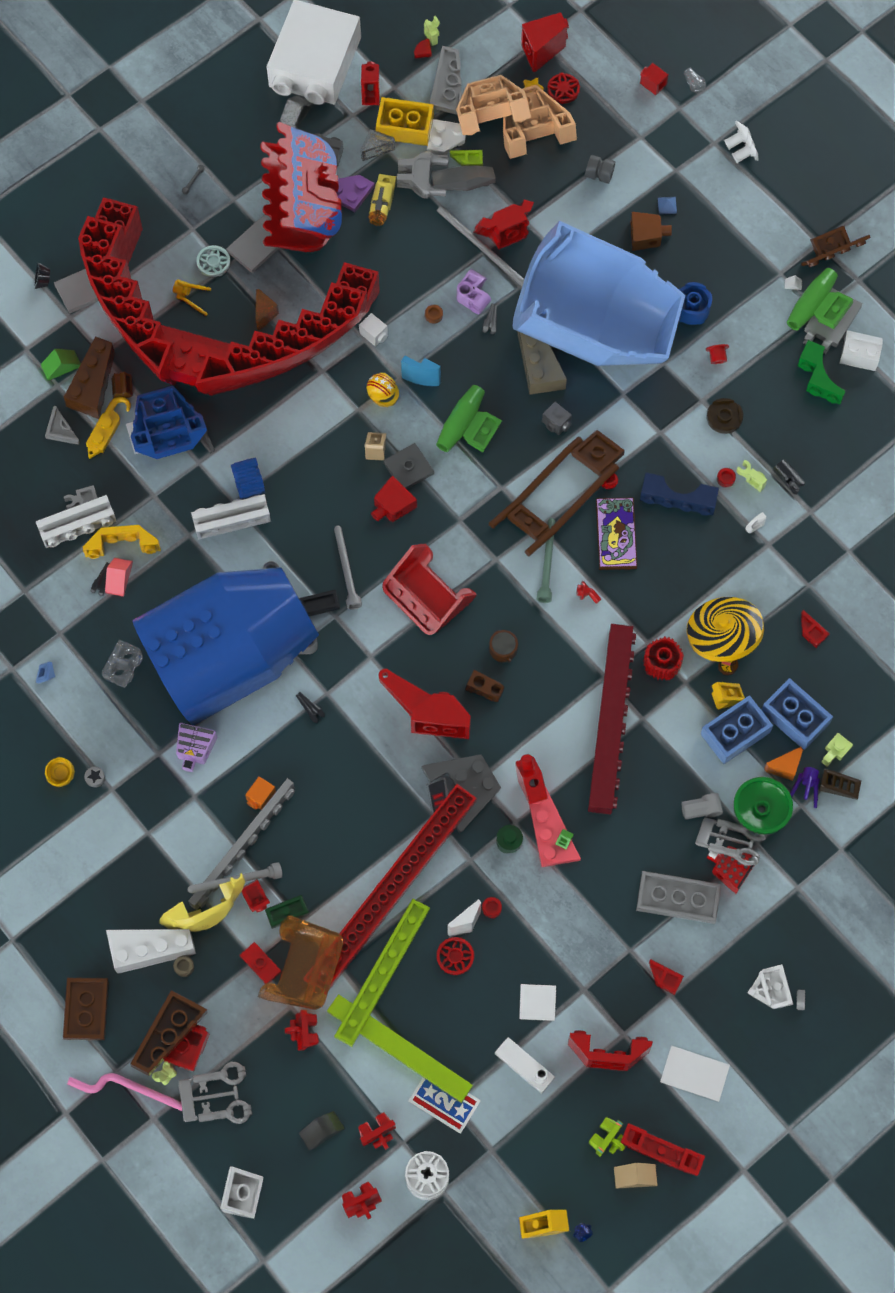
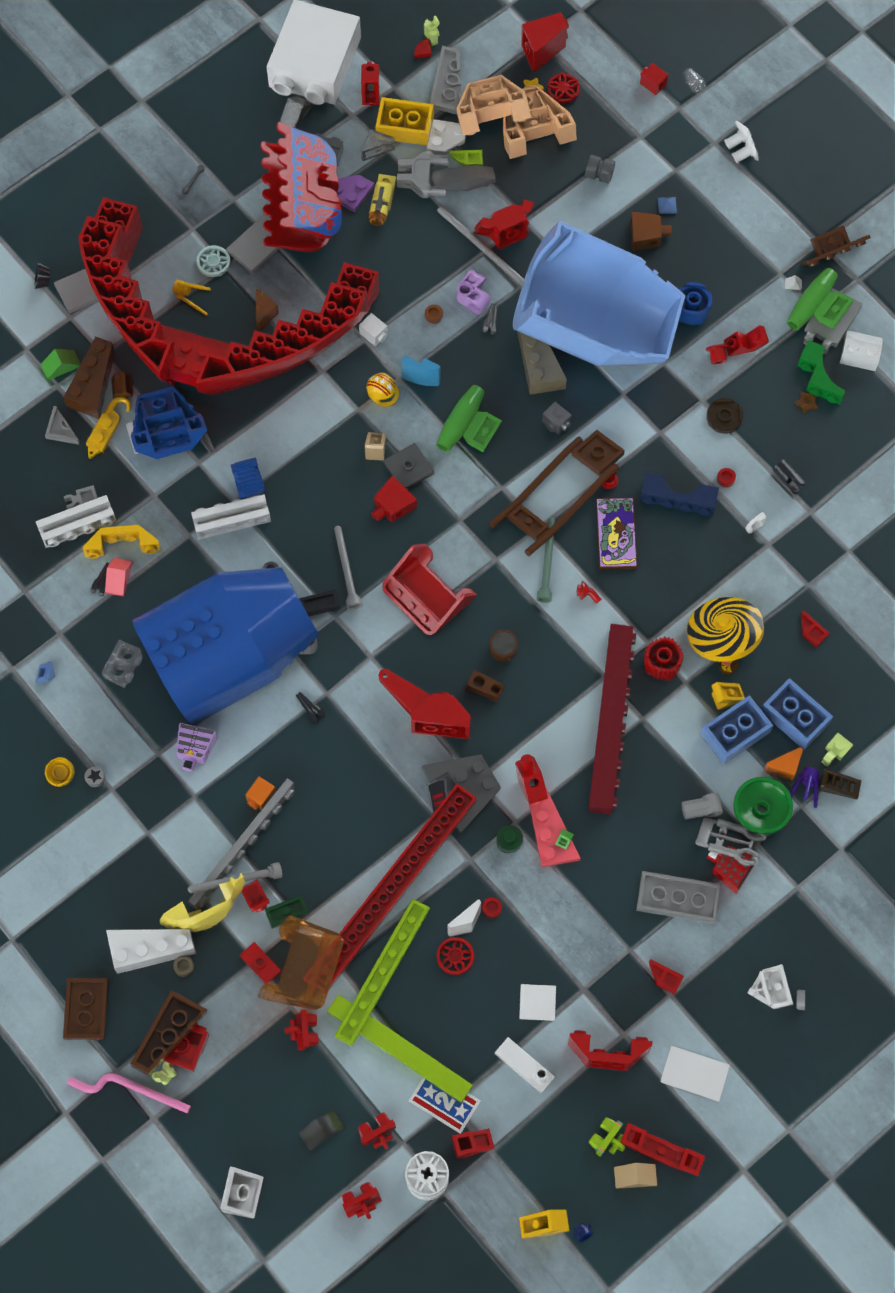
light grey piece [178,1061,252,1124] -> none
yellowish green plate [736,460,767,492] -> none
none -> red brick [451,1128,495,1158]
none -> red slope [724,325,769,356]
none -> clear orange plate [794,392,818,414]

